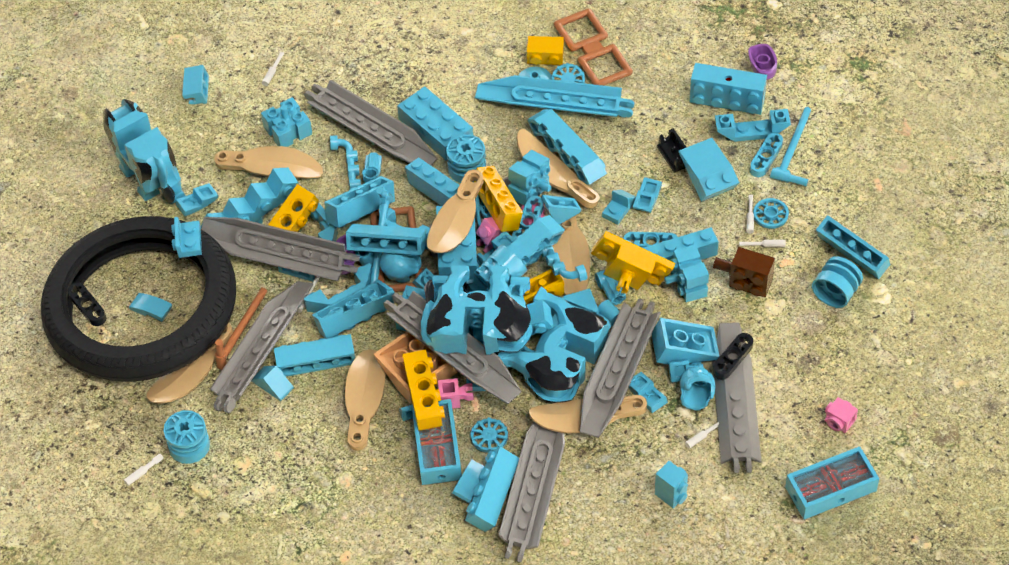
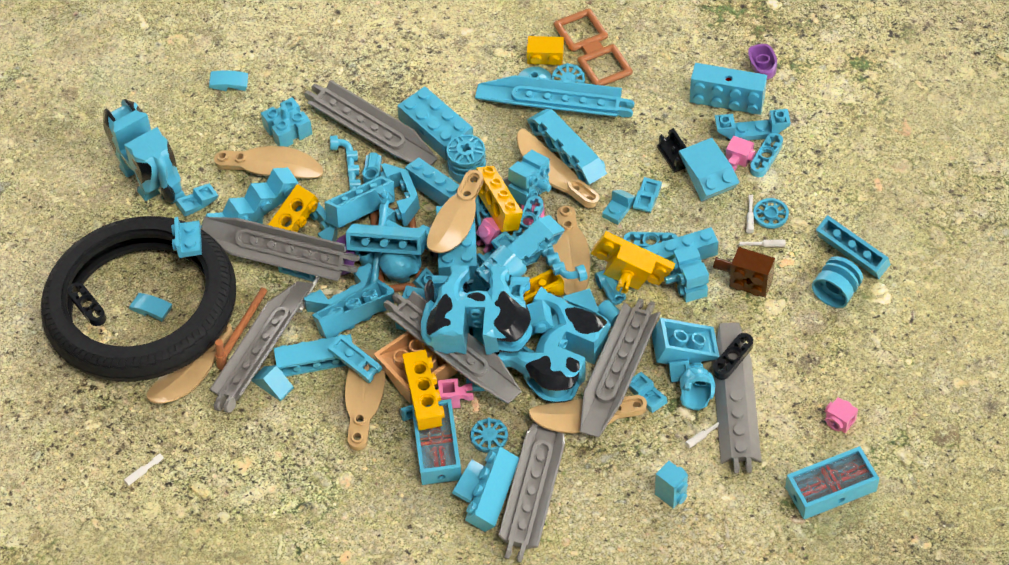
medium azure wheel [163,410,210,464] -> none
medium azure hinge [182,65,209,104] -> none
white piece [262,52,284,86] -> none
medium azure slope [541,195,582,224] -> none
medium azure bar [770,107,811,186] -> none
none -> medium azure slope [209,70,248,91]
none -> medium azure plate [328,334,383,383]
none -> medium azure slope [380,163,420,226]
none -> bright pink brick [726,136,756,171]

